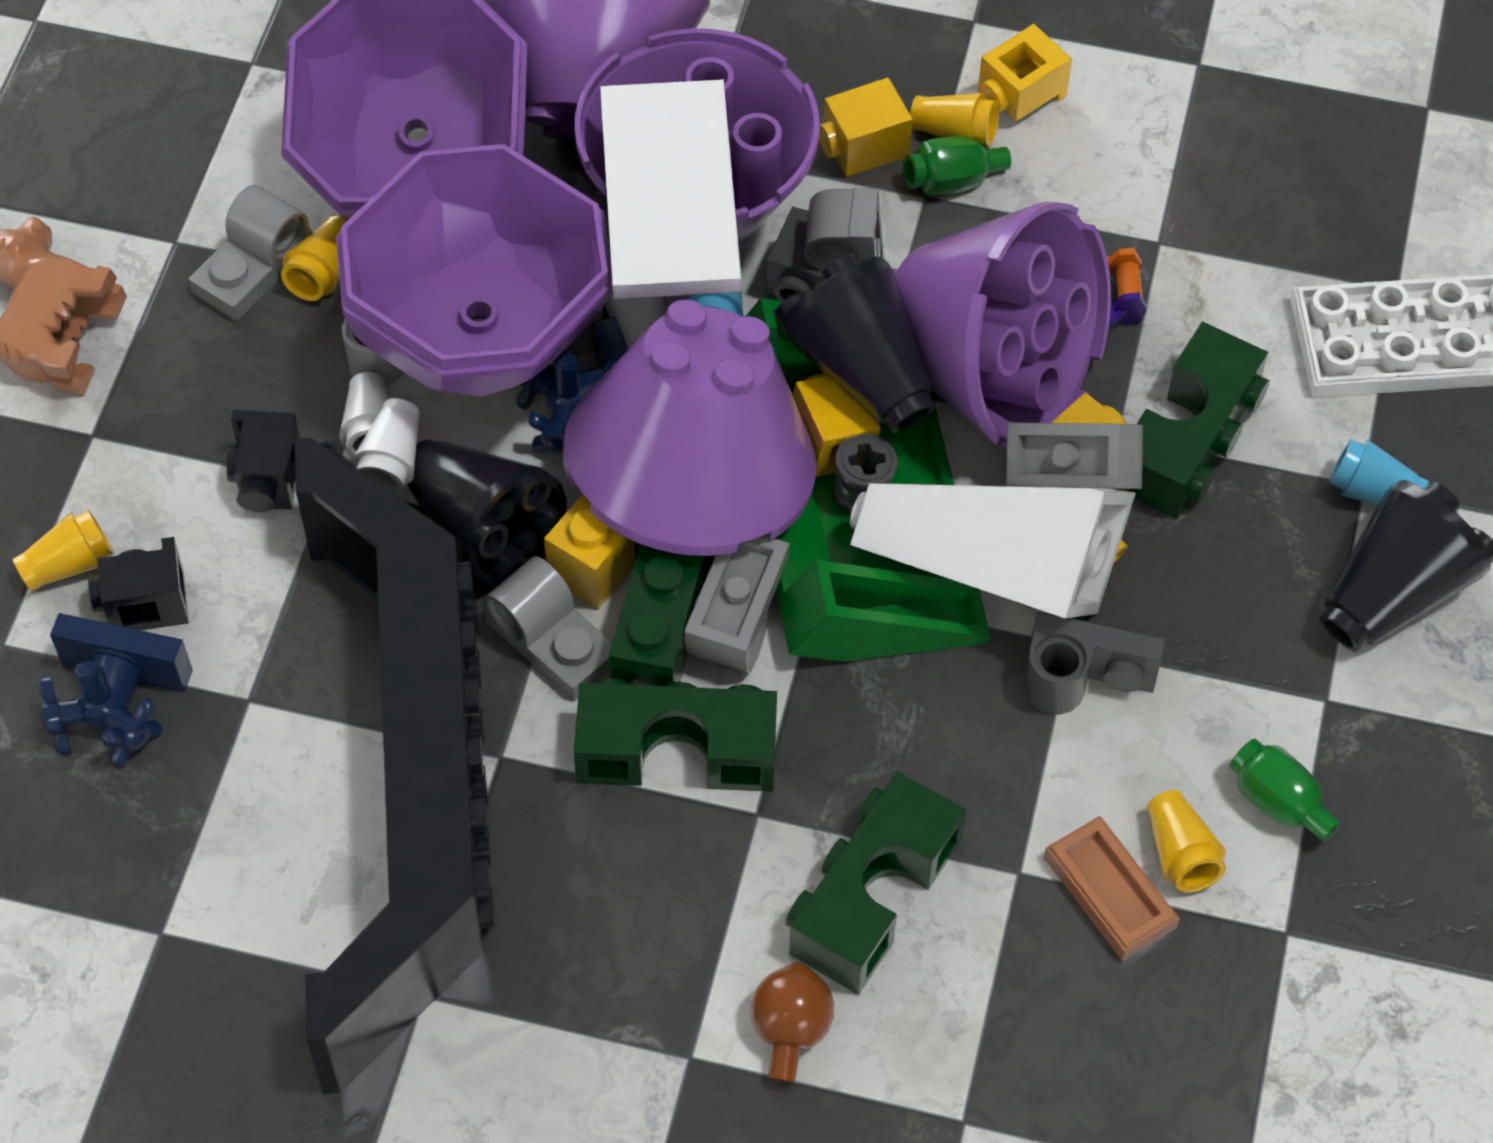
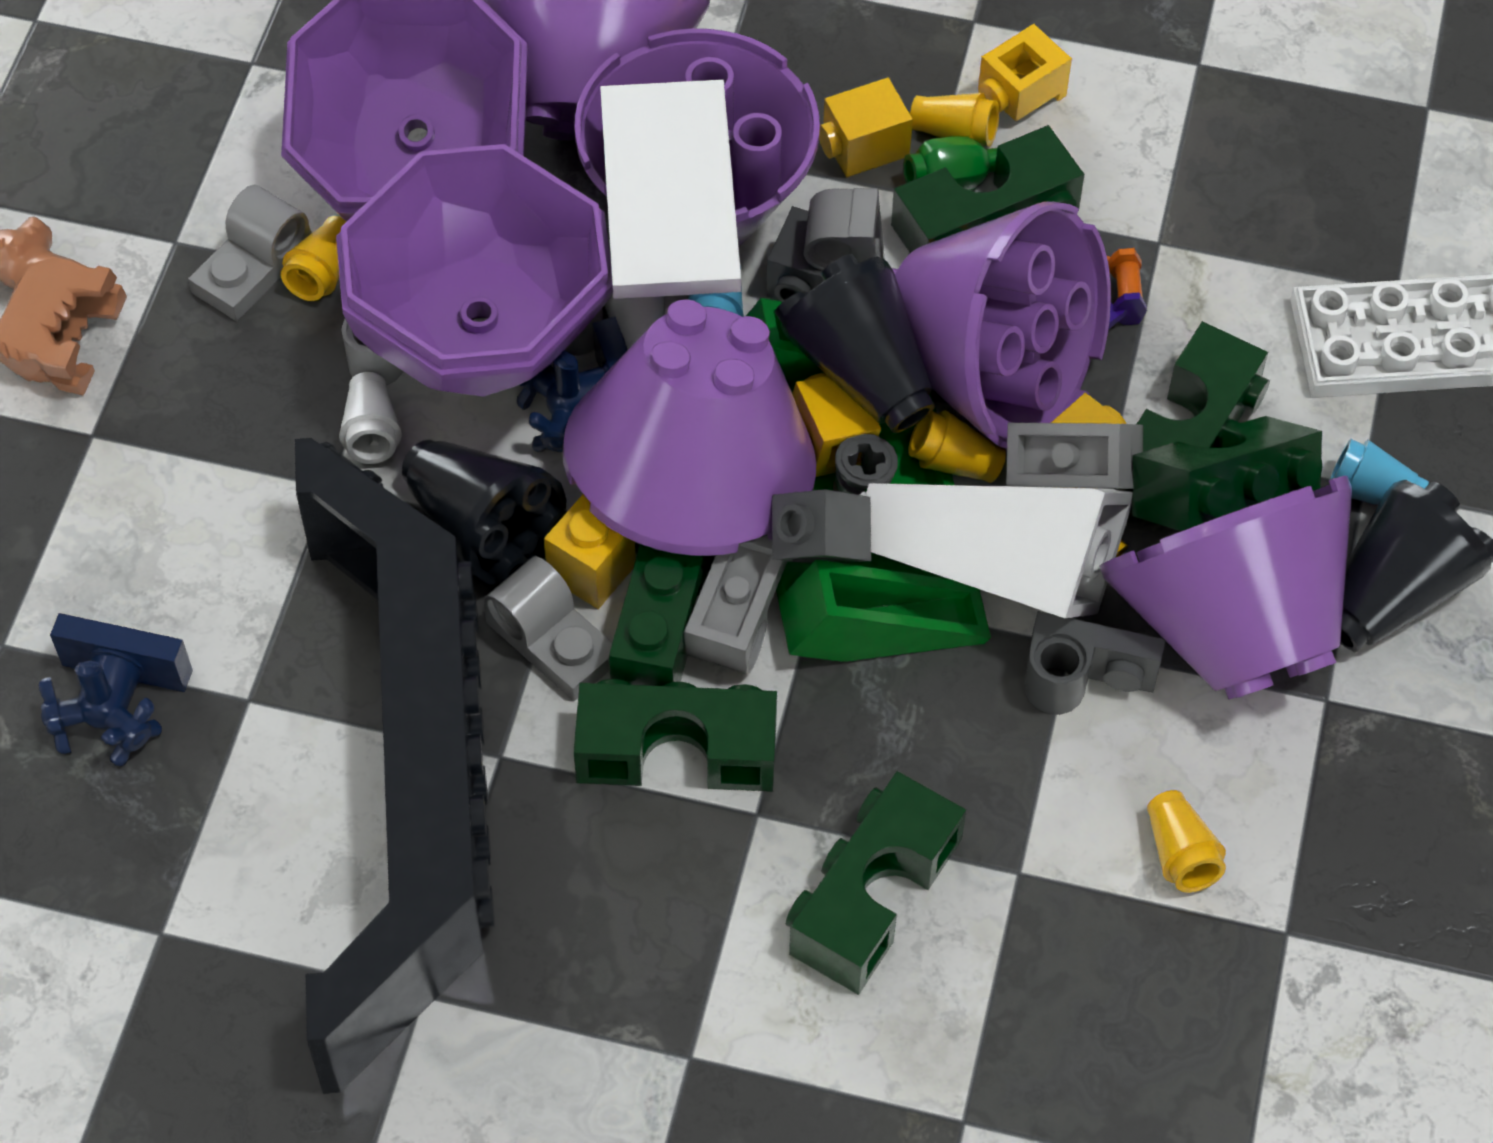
yellow cone [13,509,114,592] -> none
black brick [88,537,189,630] -> none
black brick [227,410,300,512] -> none
white cone [352,398,420,495] -> none
dark orange piece [751,962,834,1084] -> none
nougat tile [1044,816,1180,961] -> none
green plant [1229,738,1341,842] -> none
none -> dark grey brick [772,489,871,564]
none -> dark green arch [891,125,1085,253]
none -> yellow cone [908,410,1006,483]
none -> medium lavender cone [1099,475,1352,700]
none -> dark green arch [1132,416,1323,531]

